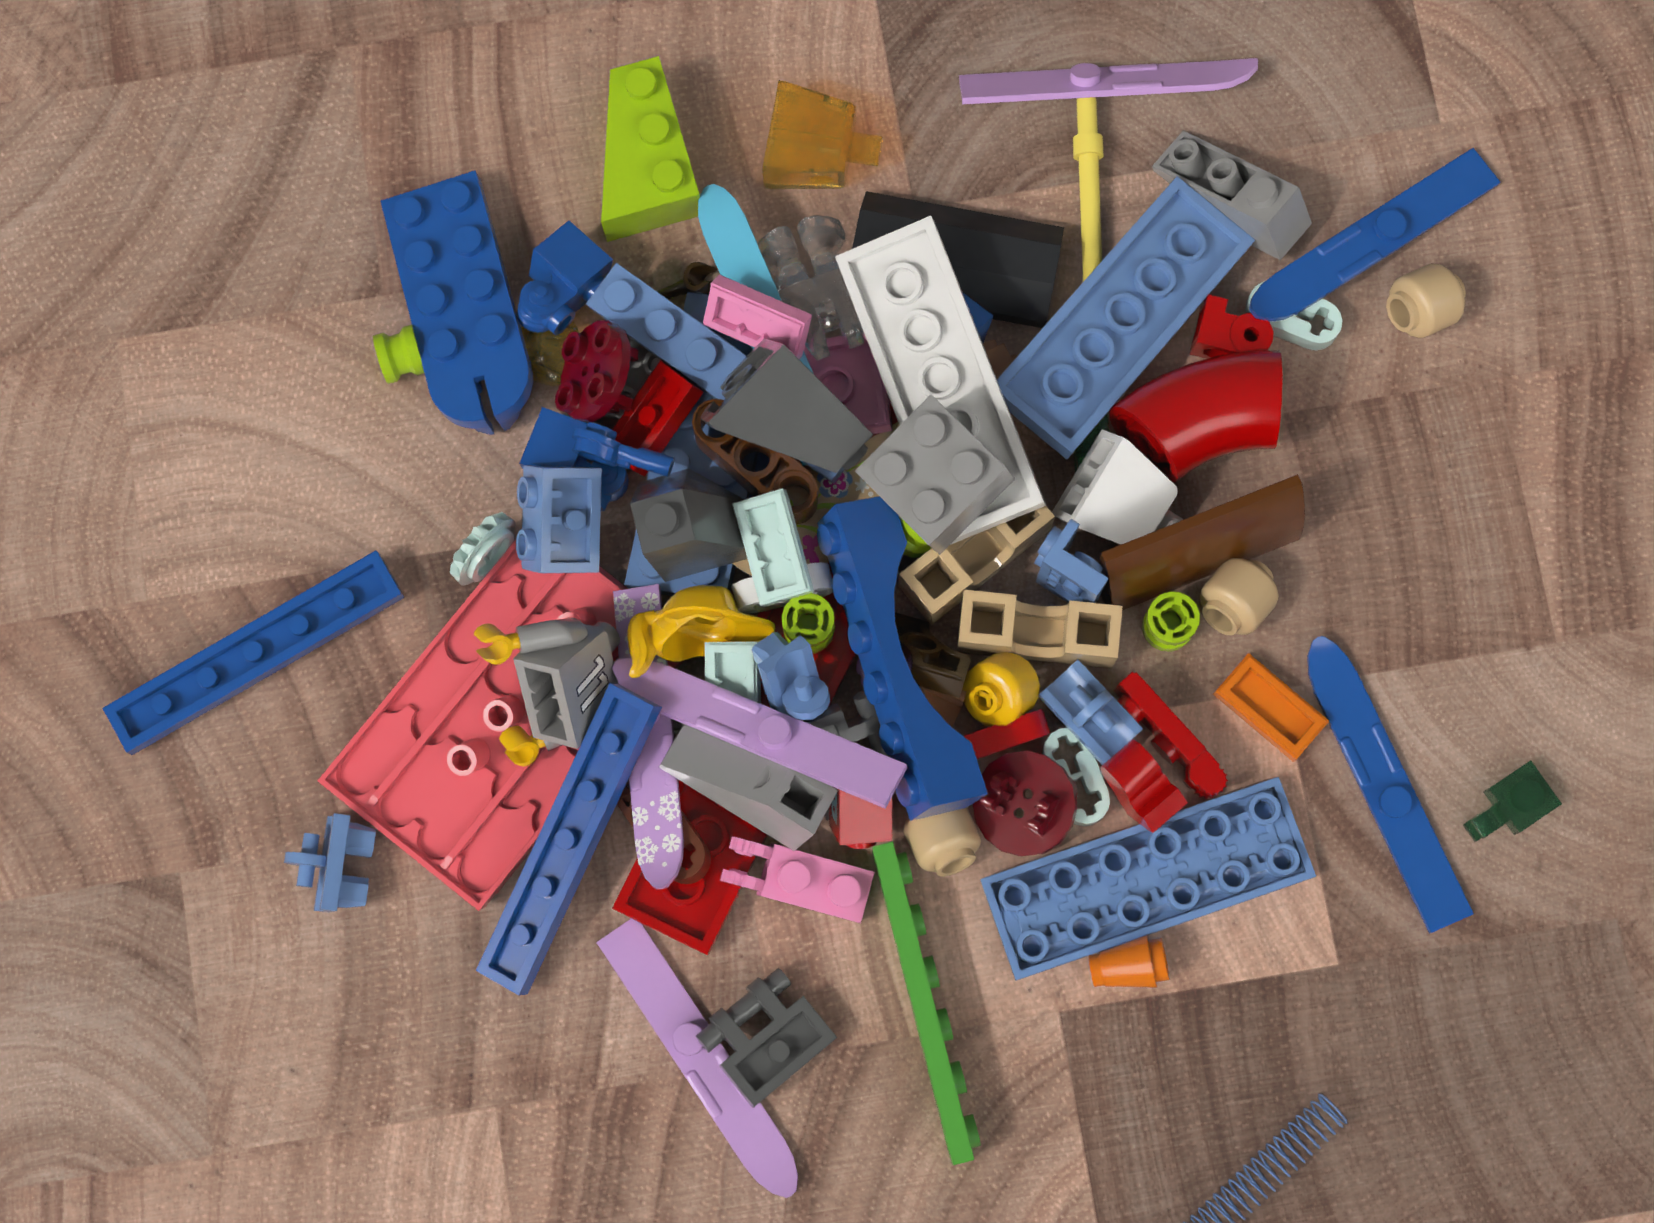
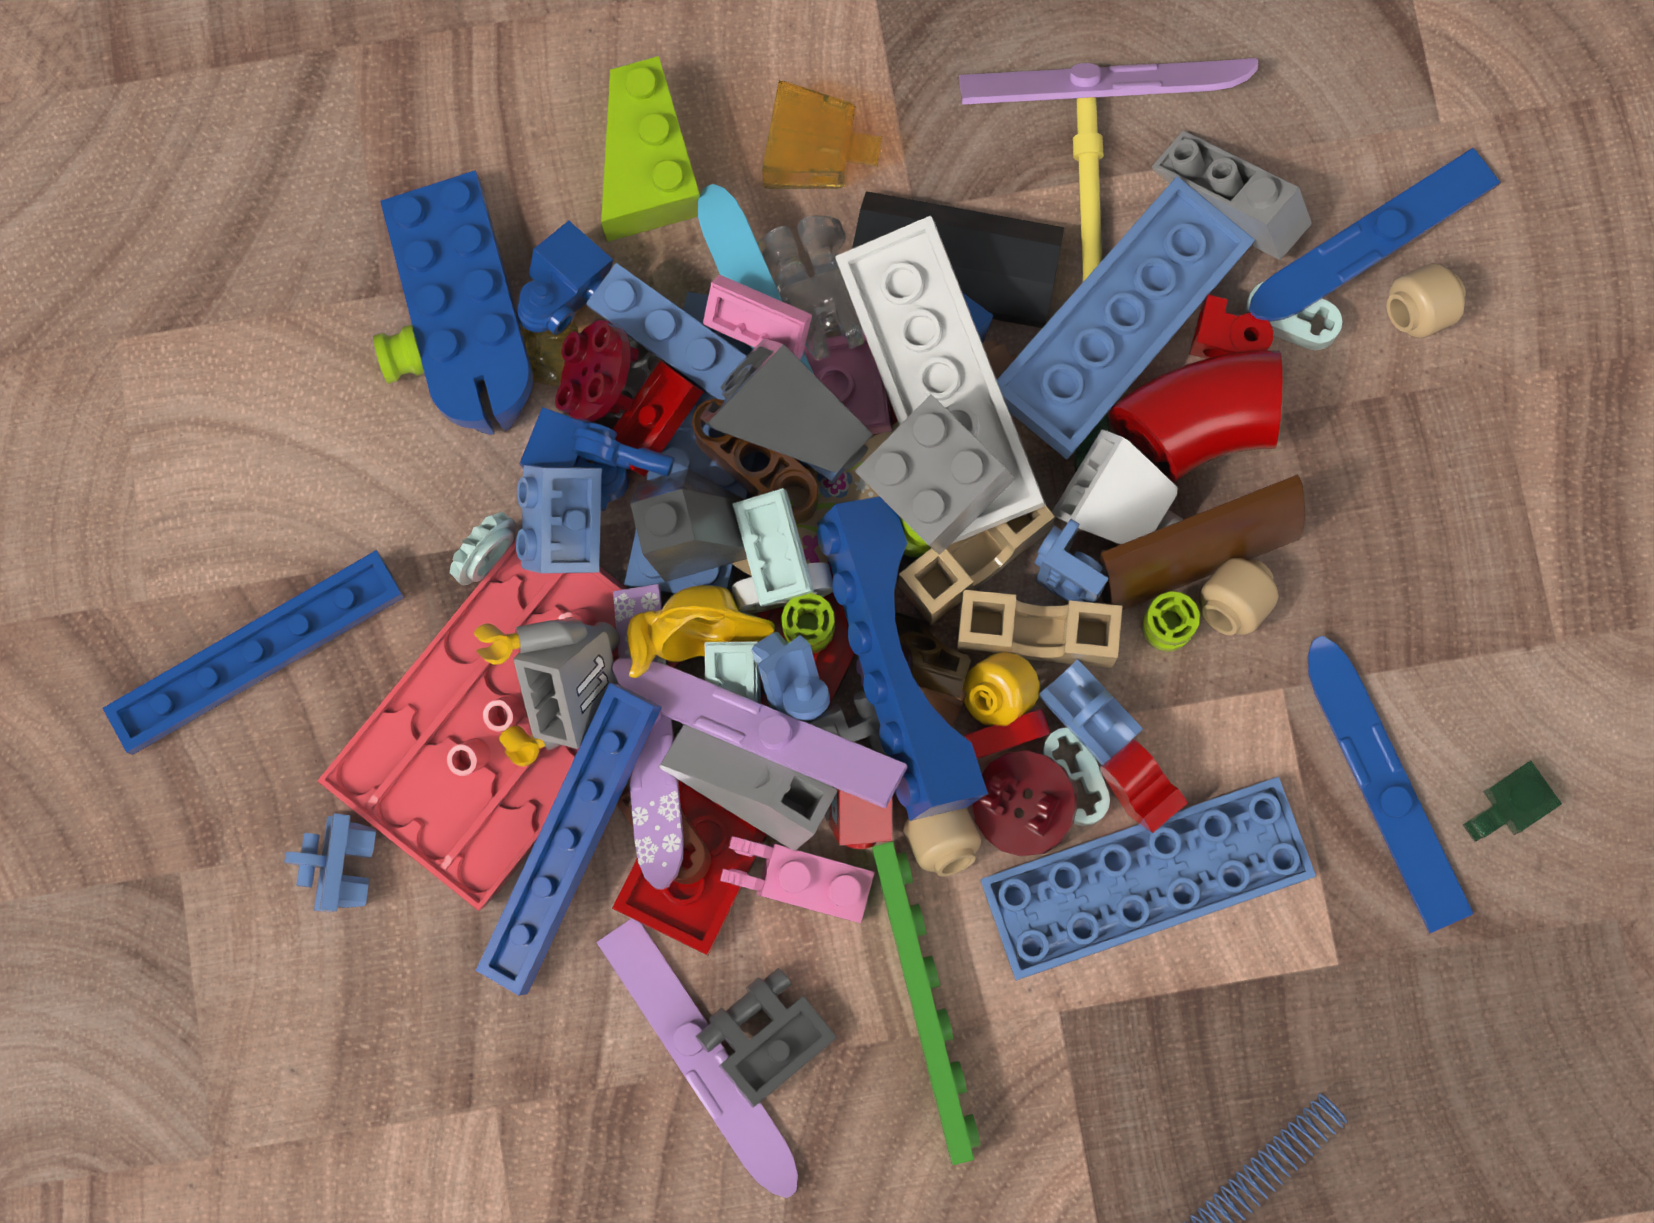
dark brown hand [657,262,717,300] -> none
orange cone [1089,934,1170,988] -> none
red hinge [1113,671,1228,799] -> none
orange tile [1213,653,1329,762] -> none

